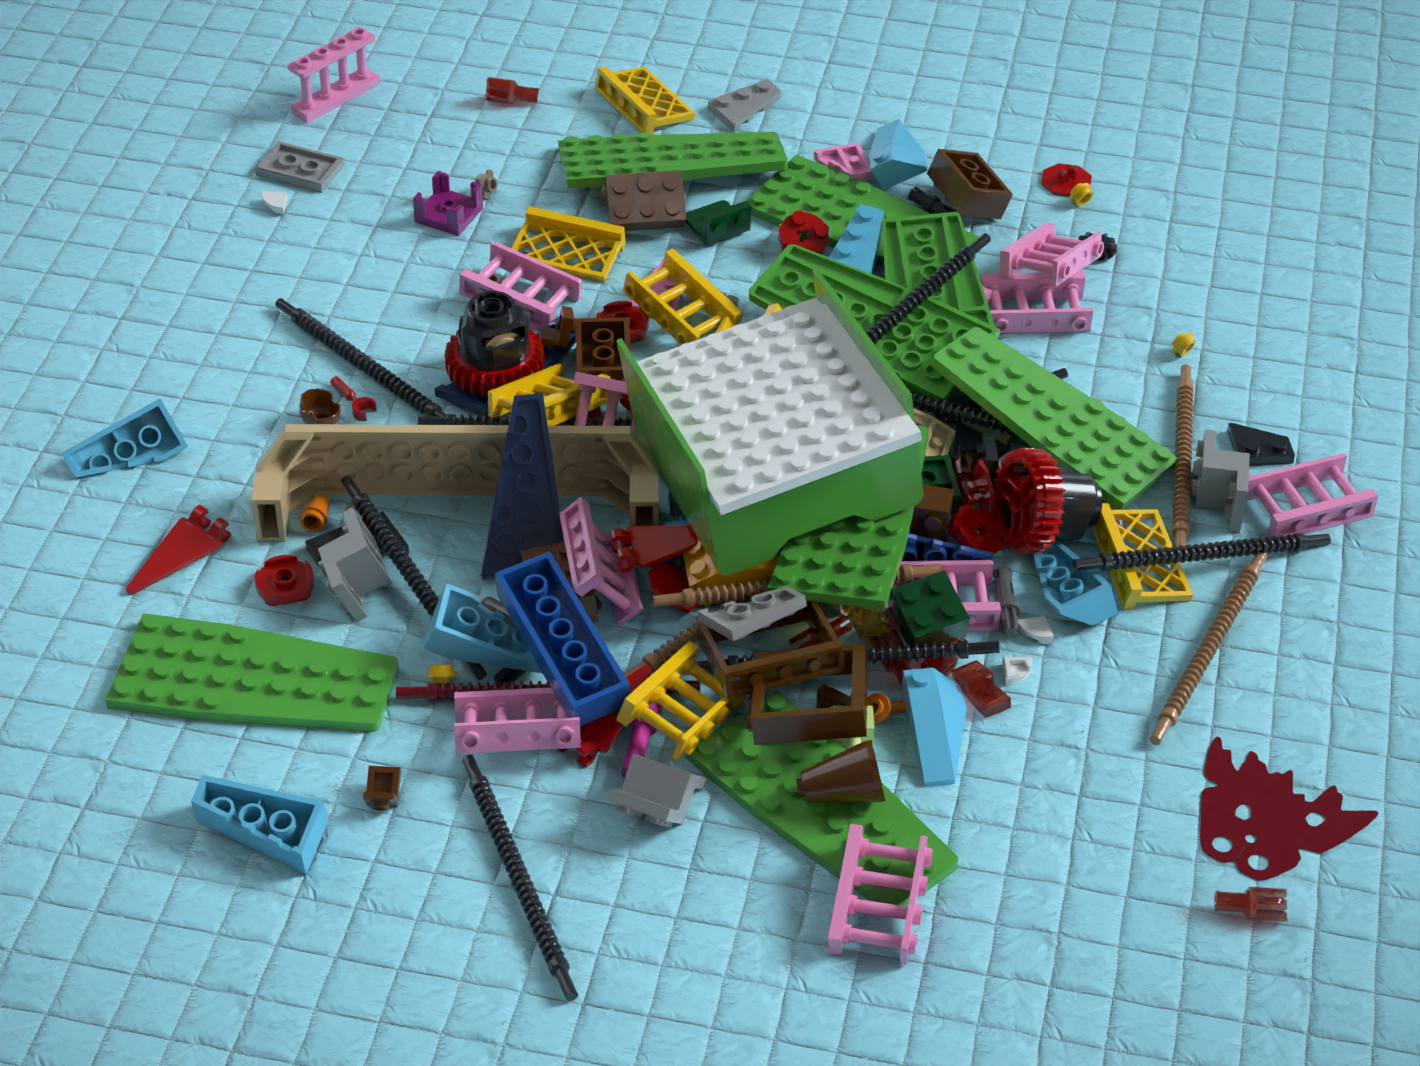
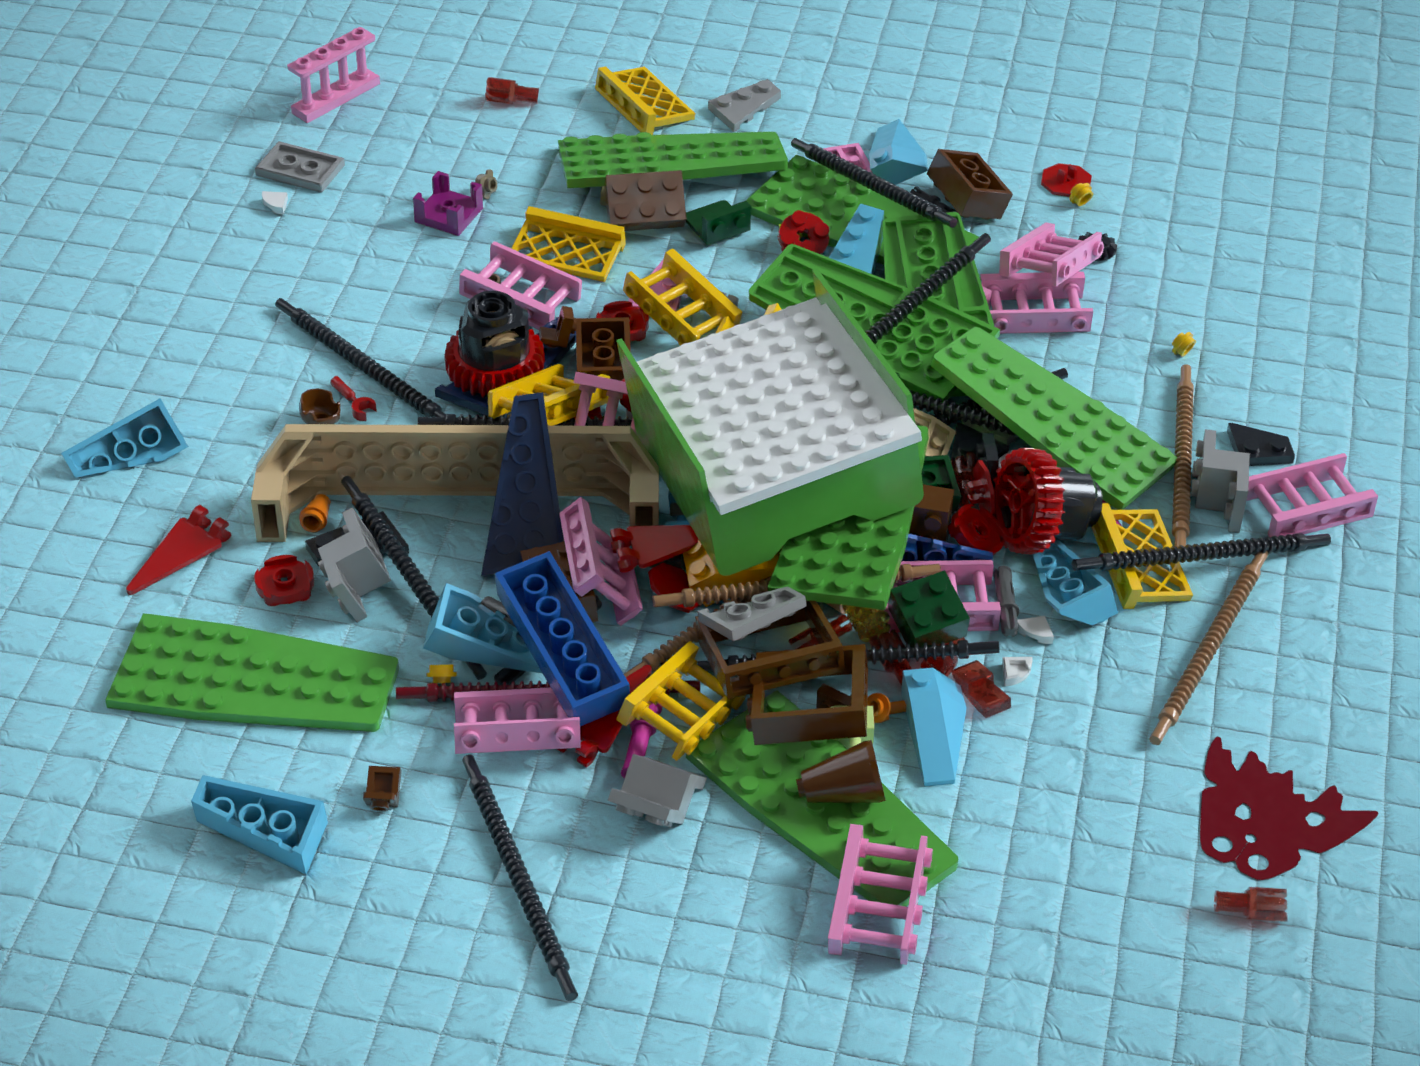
none -> black hose [791,138,957,228]

